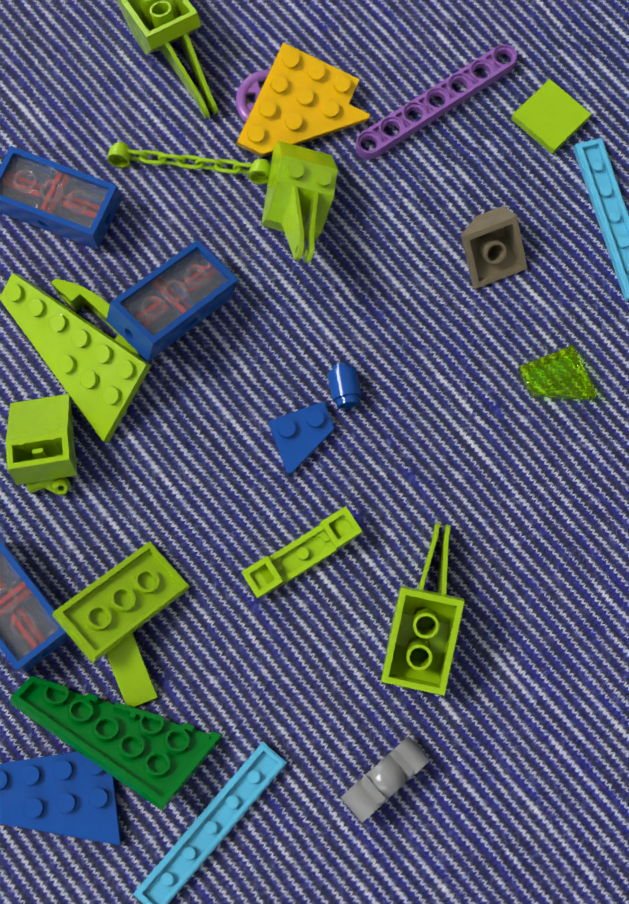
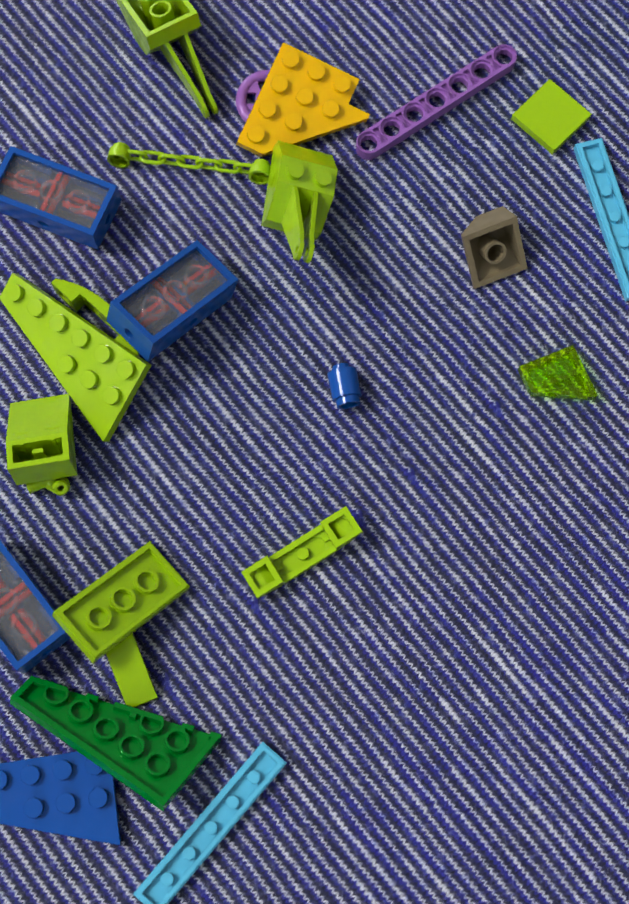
blue wing [268,401,334,476] -> none
light grey piece [340,736,430,823] -> none
lime slope [381,522,465,696] -> none

